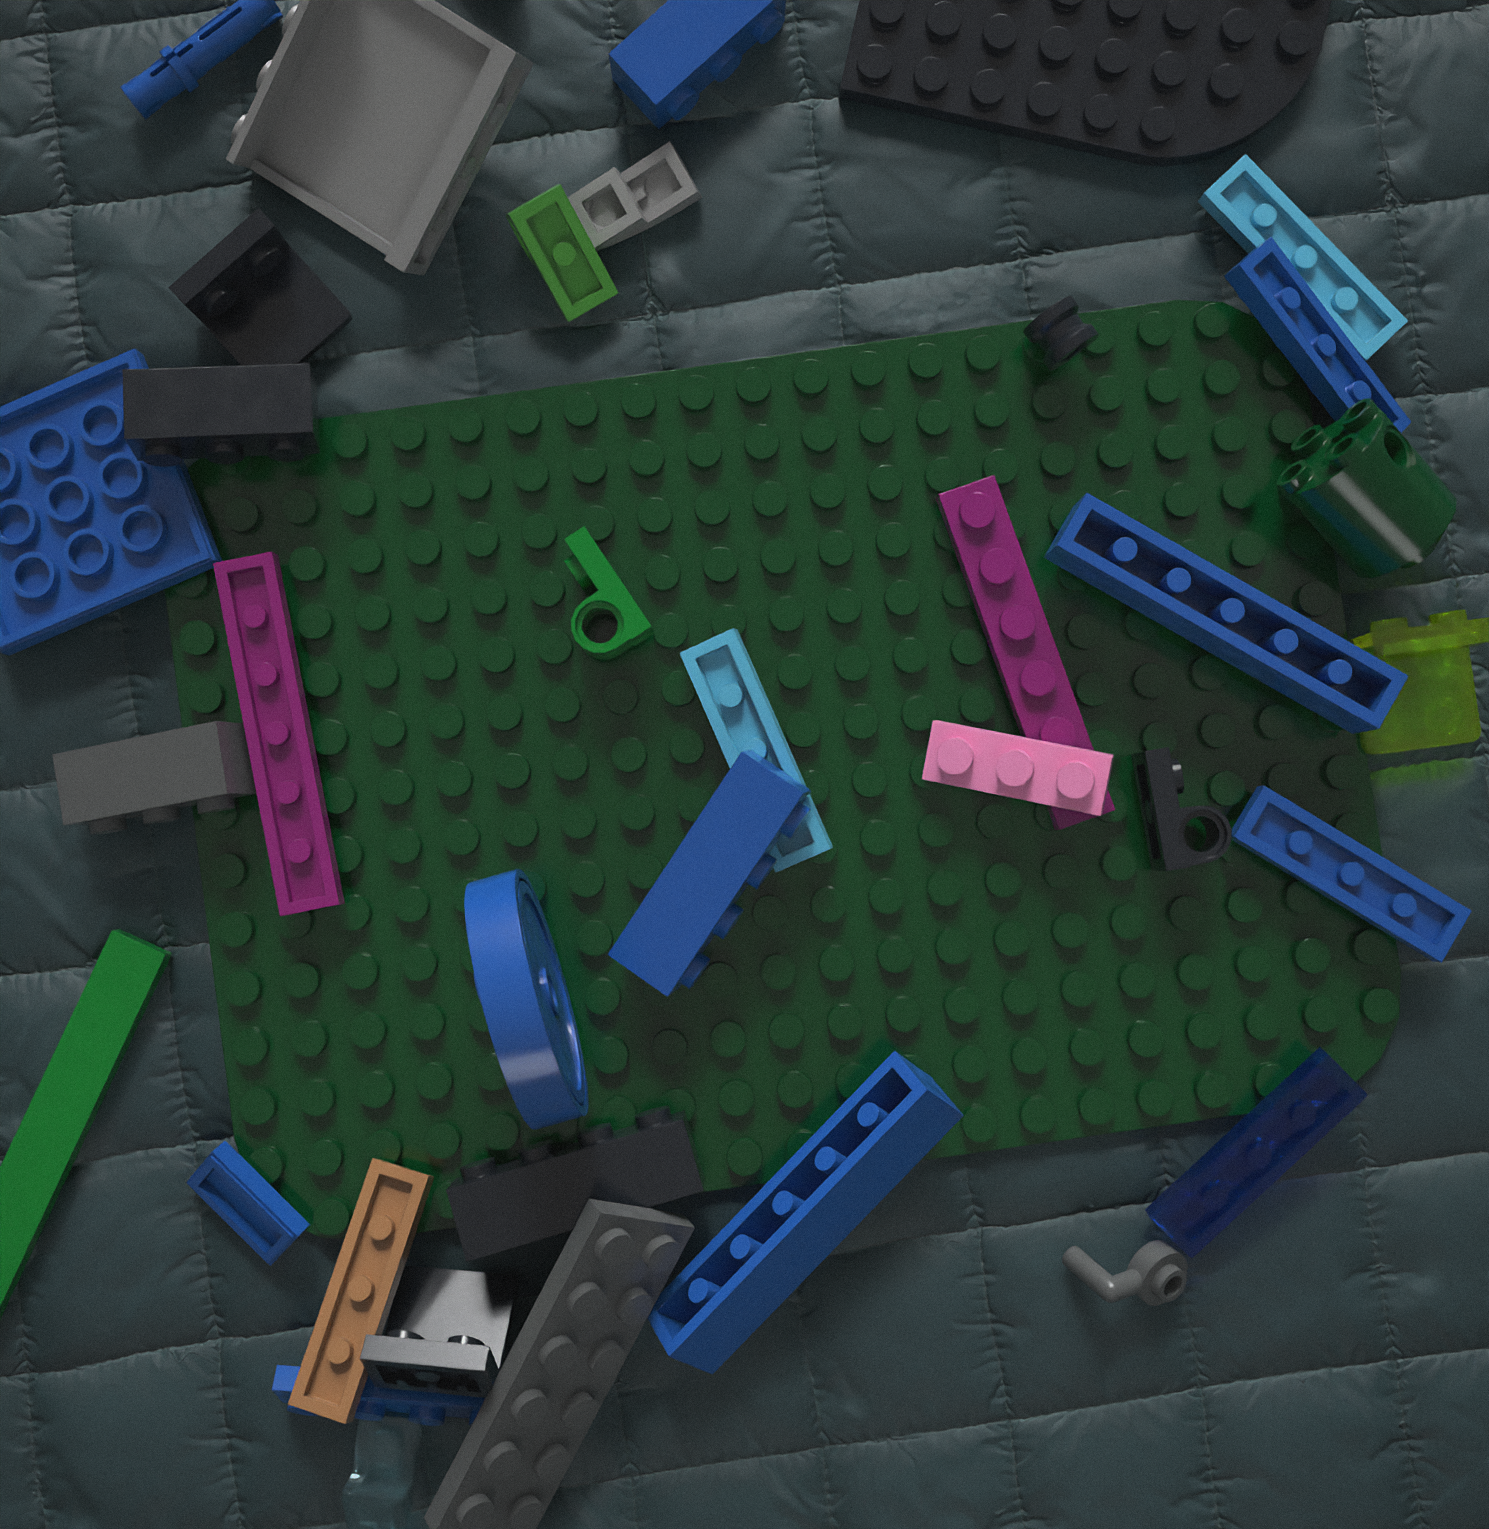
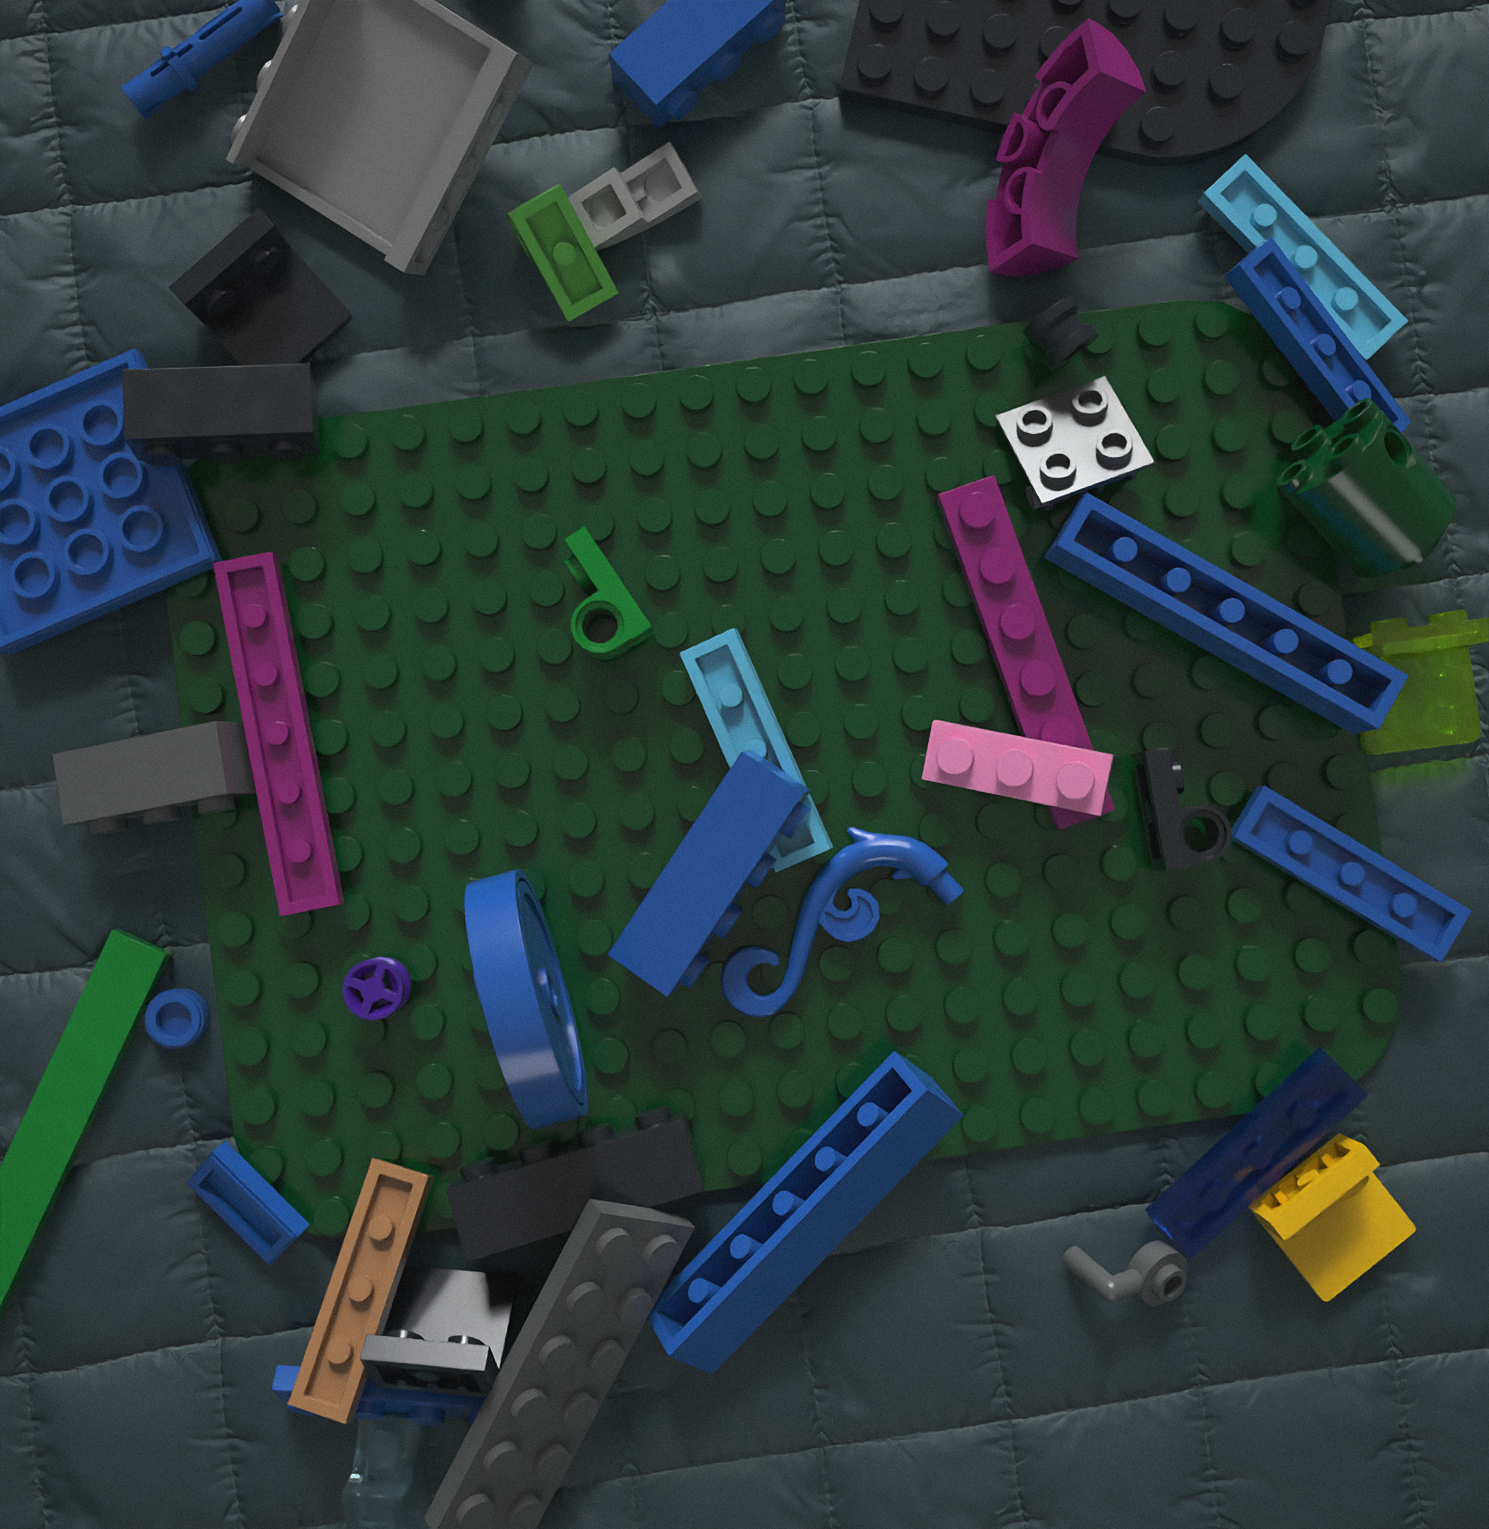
none -> blue tile [145,988,210,1049]
none -> dark purple wheel [342,956,412,1021]
none -> blue plant [720,827,964,1018]
none -> magenta brick [986,18,1146,277]
none -> hinge [996,376,1155,511]
none -> yellow bracket [1247,1133,1416,1301]

